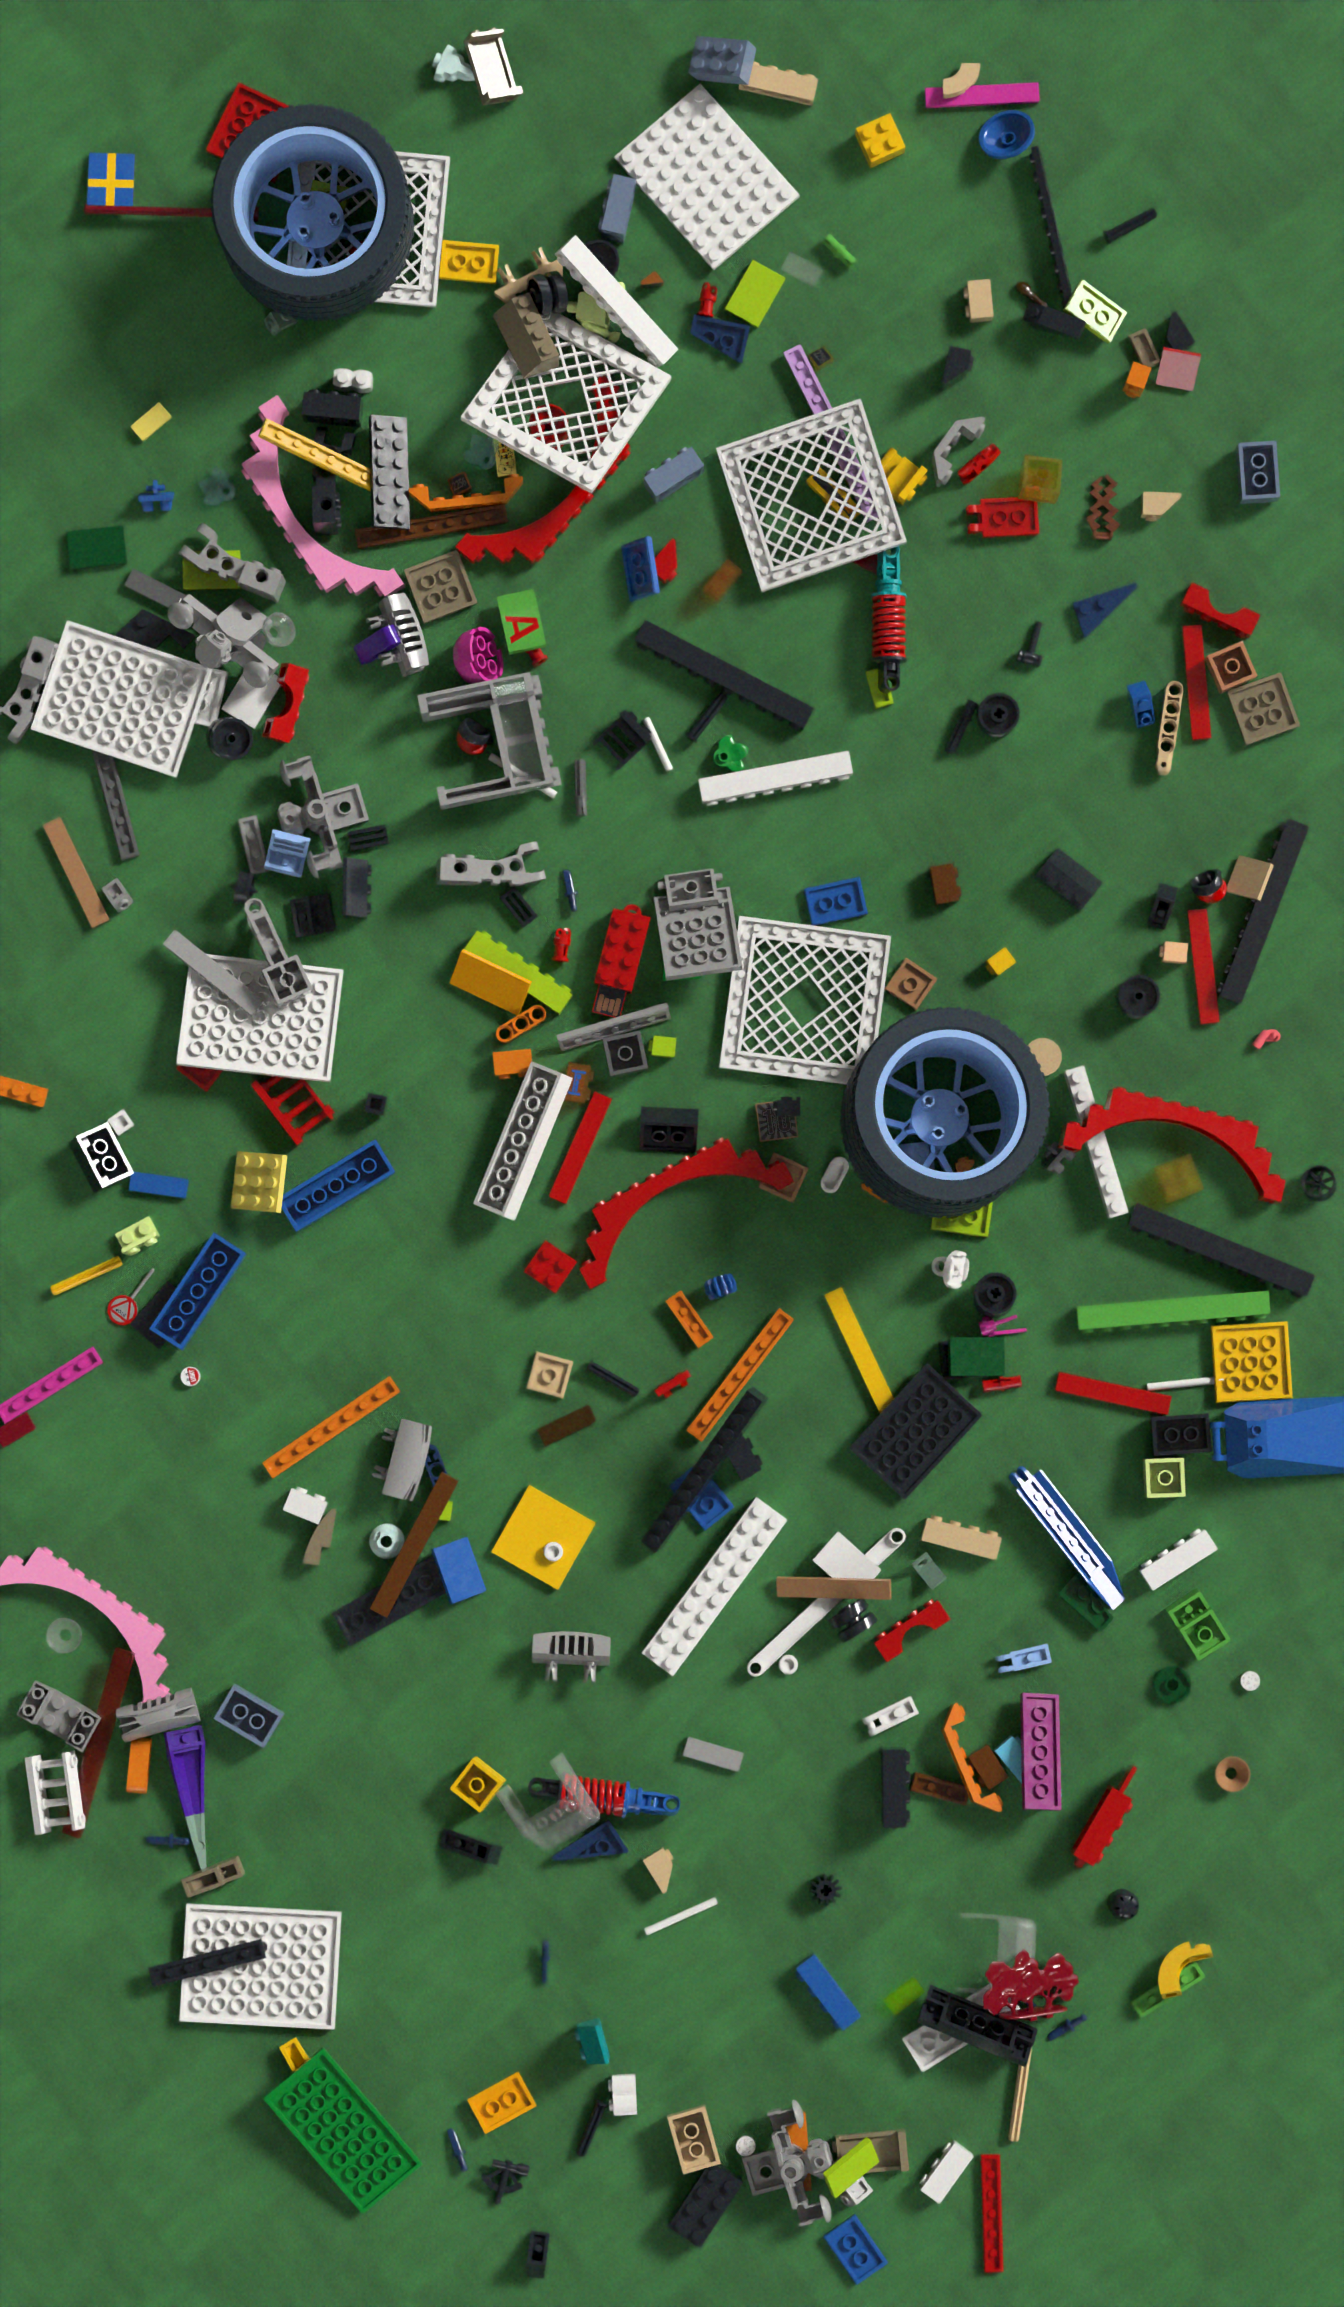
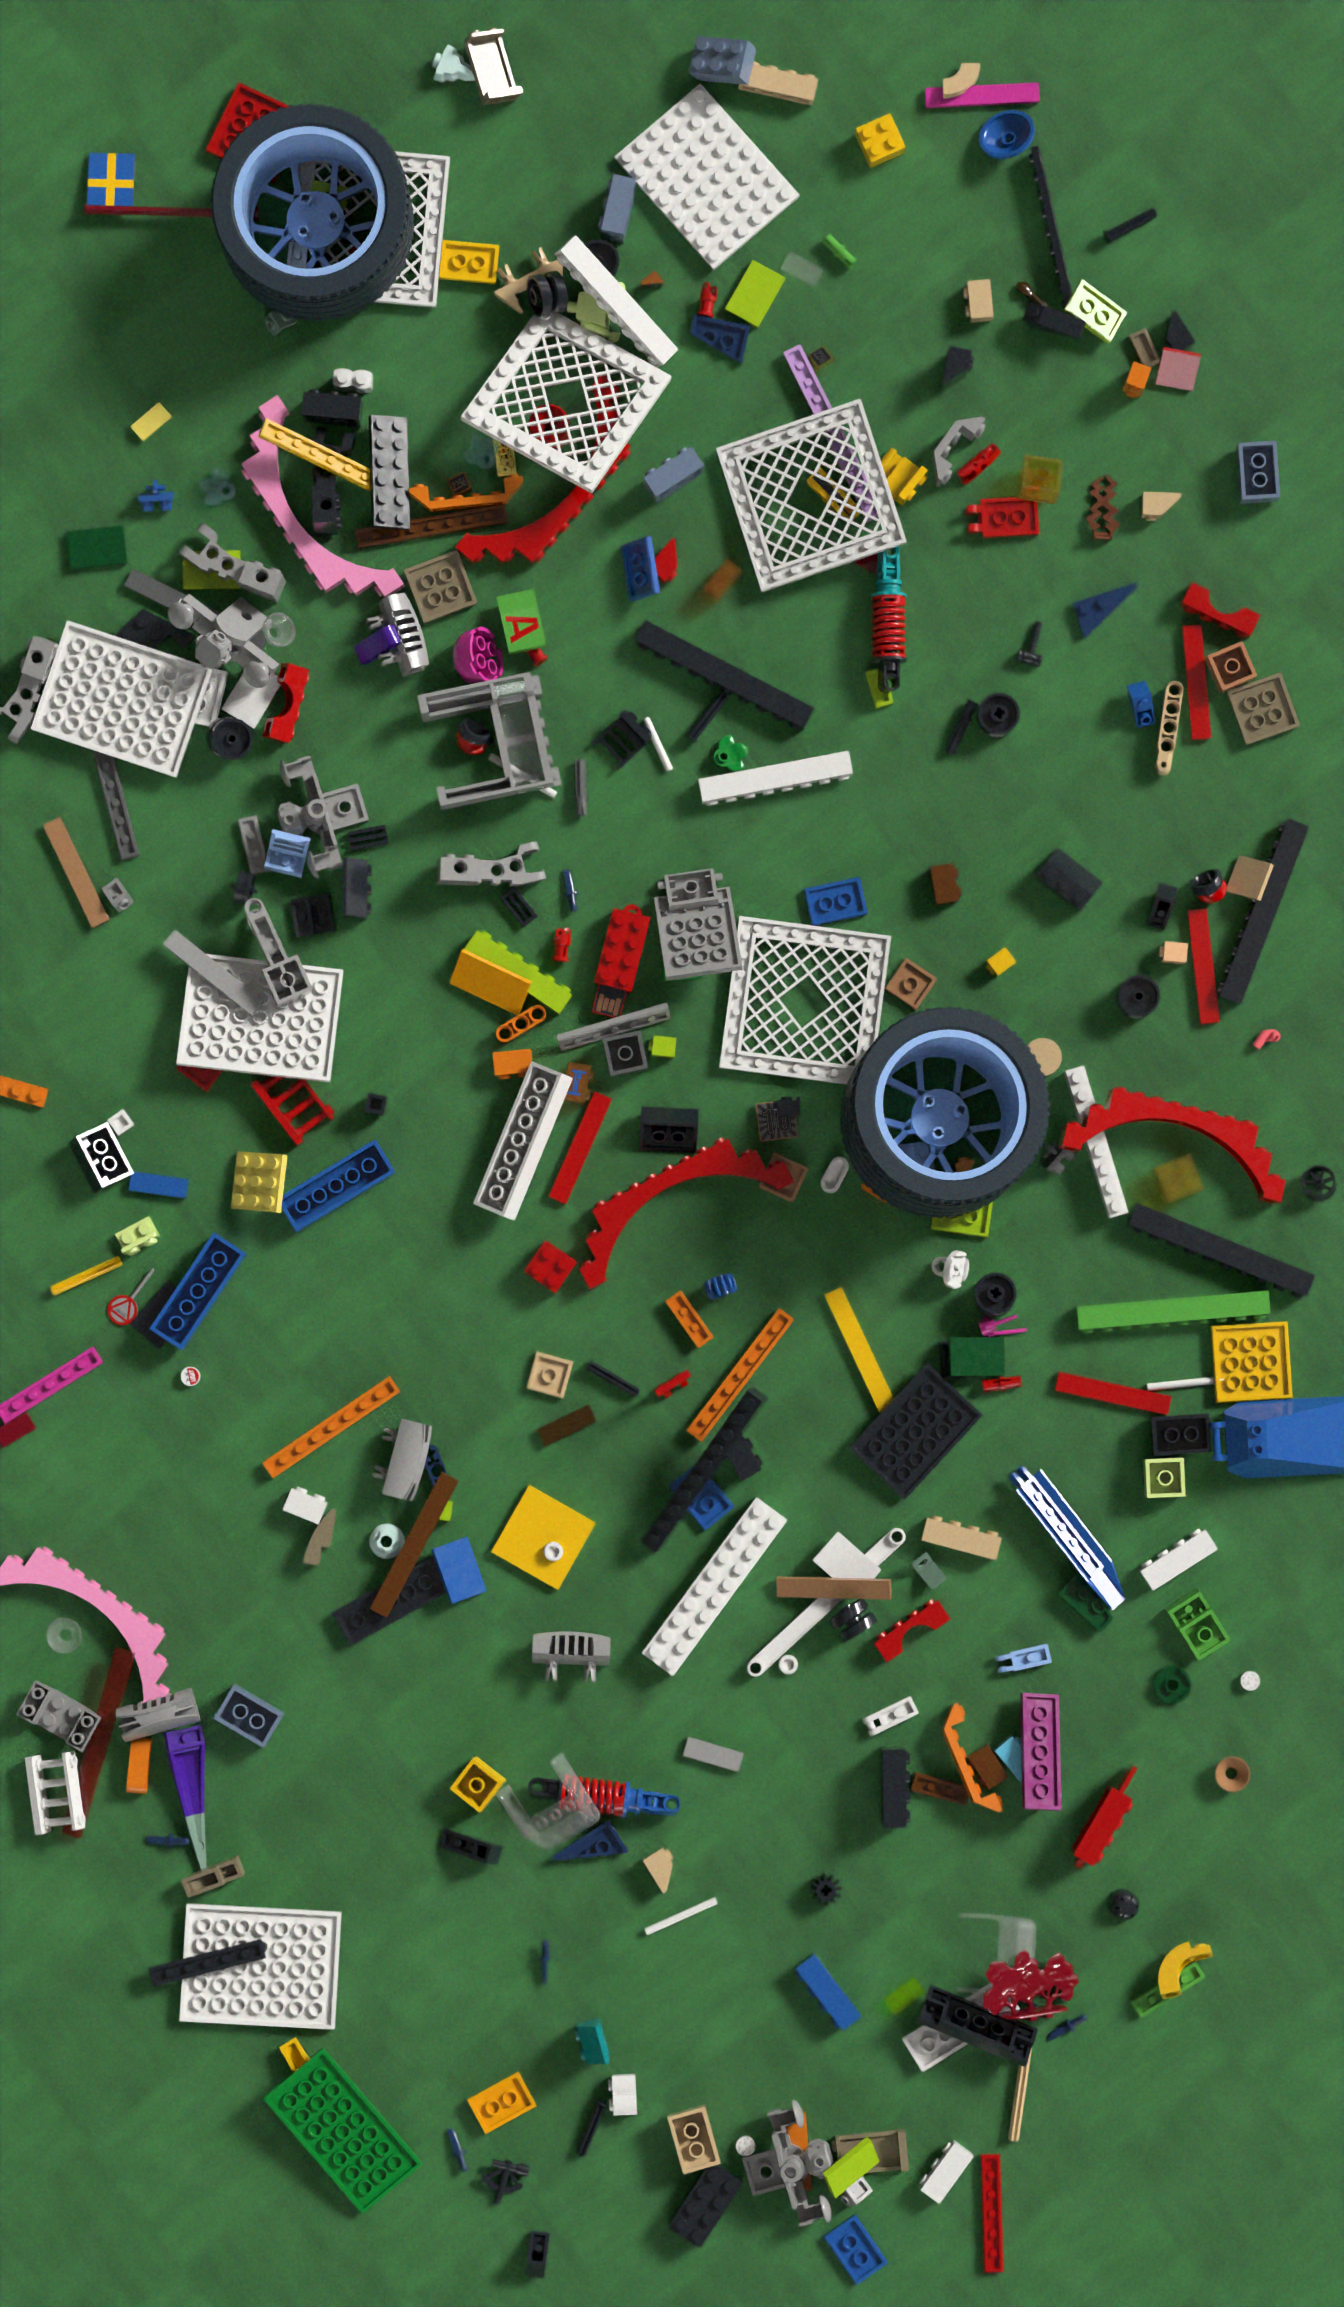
dark tan slope [493,293,560,379] -> none

